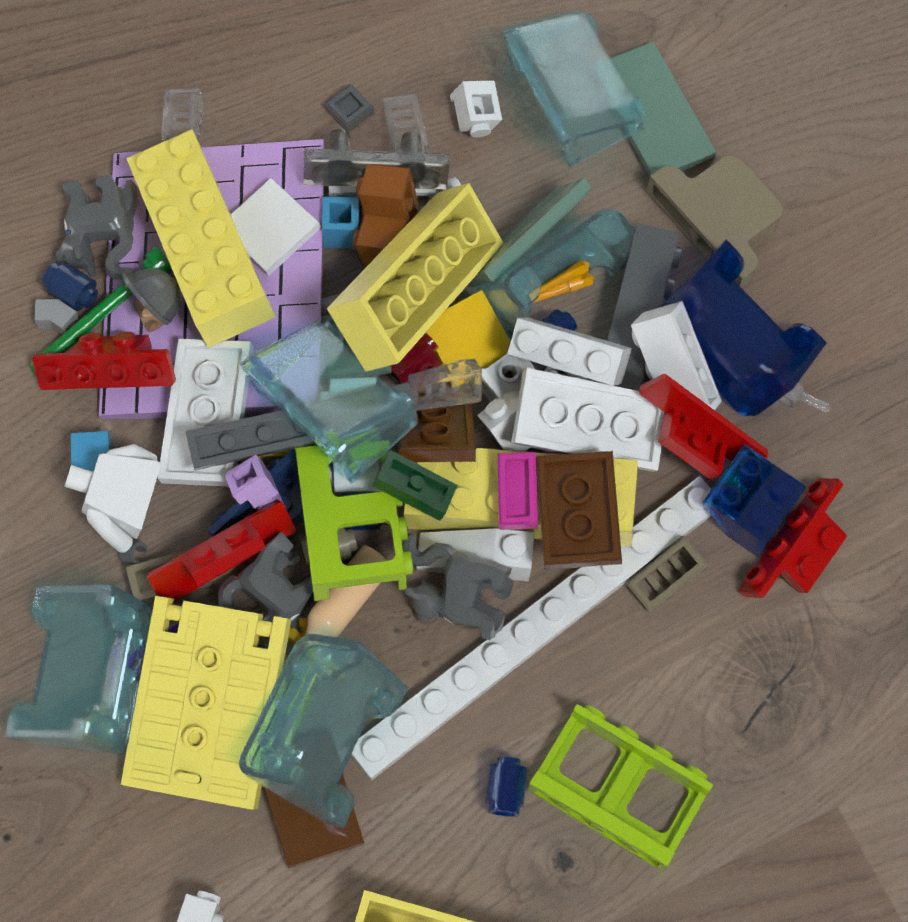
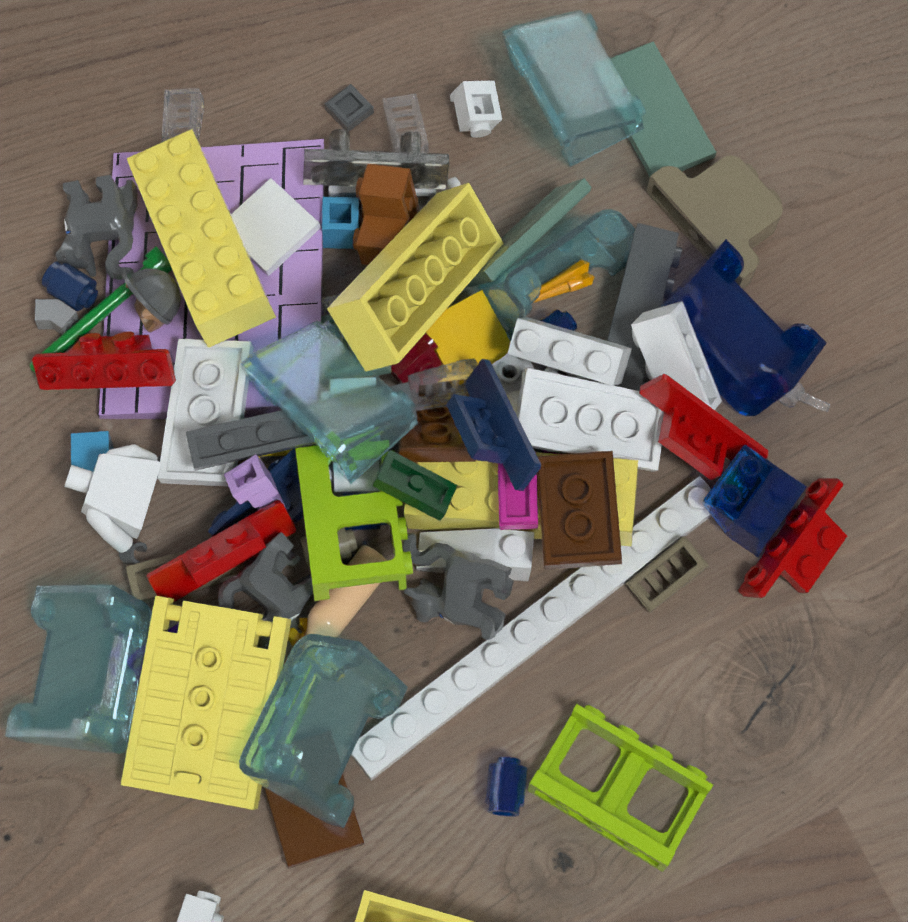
none -> dark blue bracket [446,359,541,491]

